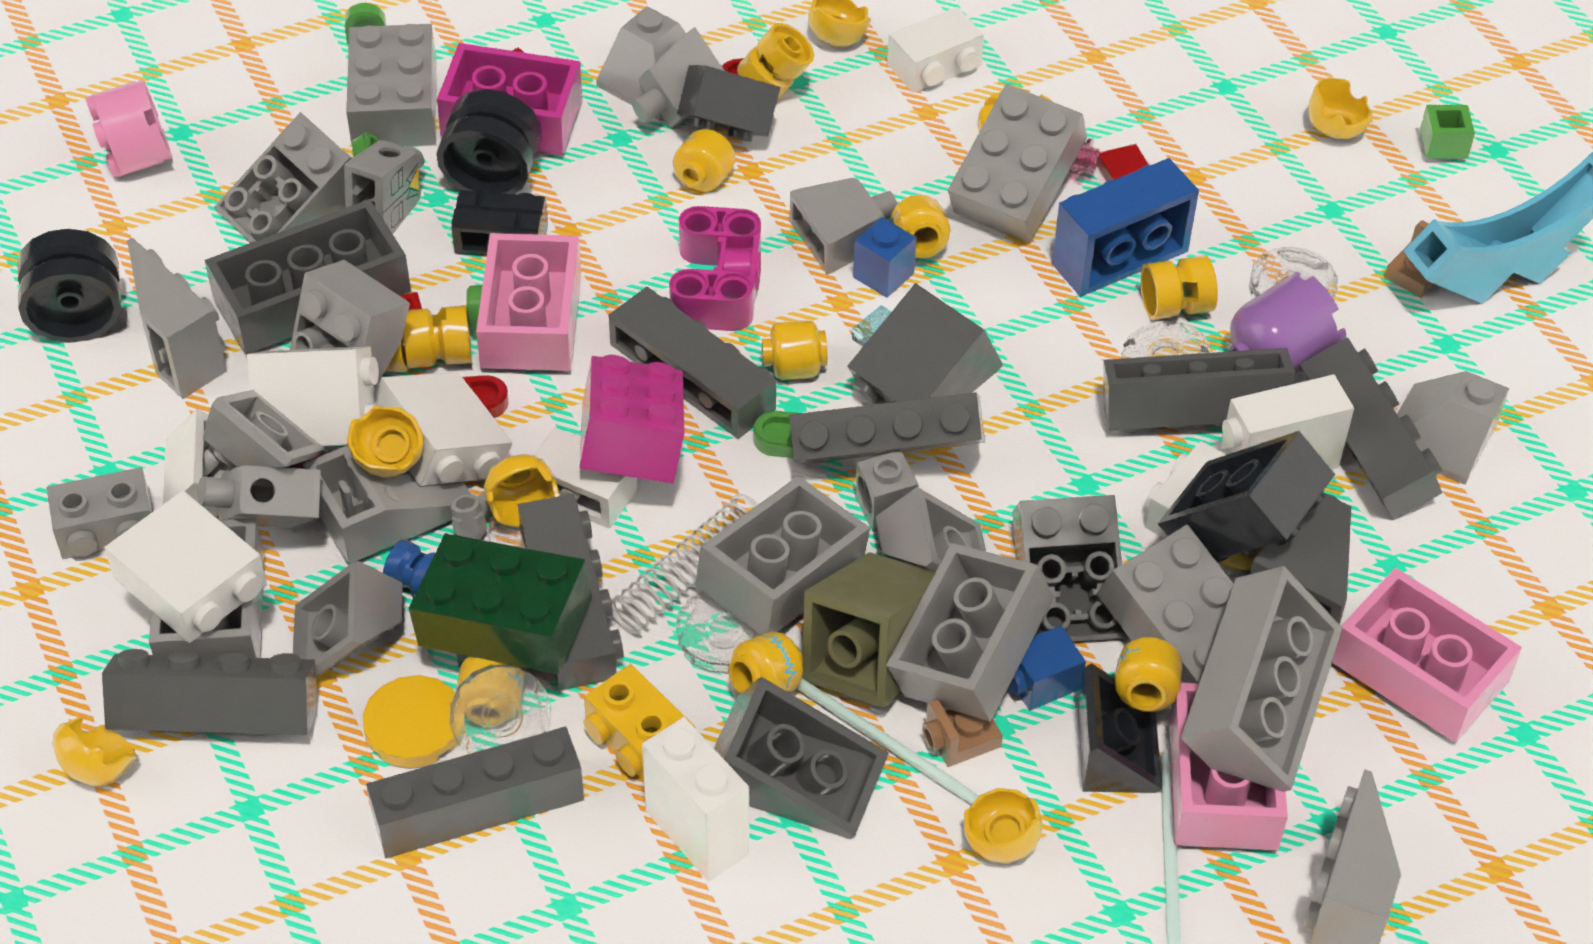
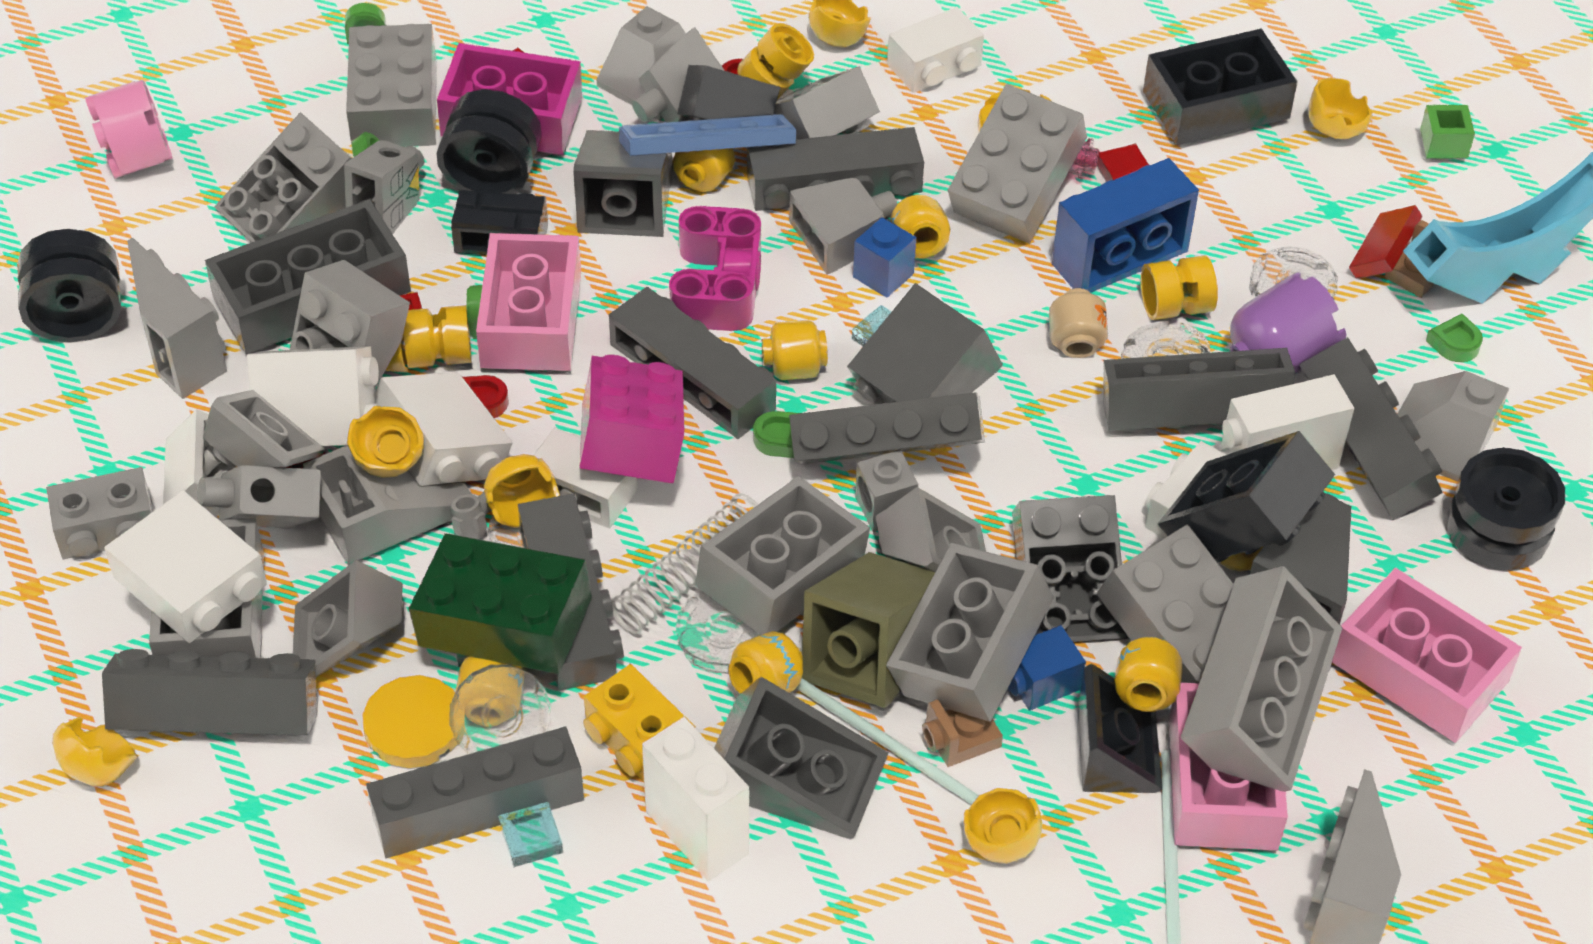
blue wheel [383,540,435,596] -> none
none -> clear light blue tile [498,802,564,868]
none -> dark grey slope [573,130,672,237]
none -> medium blue tile [619,114,796,156]
none -> dark grey brick [747,127,924,211]
none -> light grey slope [774,66,880,139]
none -> tan head [1049,288,1108,358]
none -> black brick [1143,28,1298,146]
none -> red tile [1349,205,1423,279]
none -> bright green tile [1426,313,1483,363]
none -> black wheel [1447,447,1565,570]

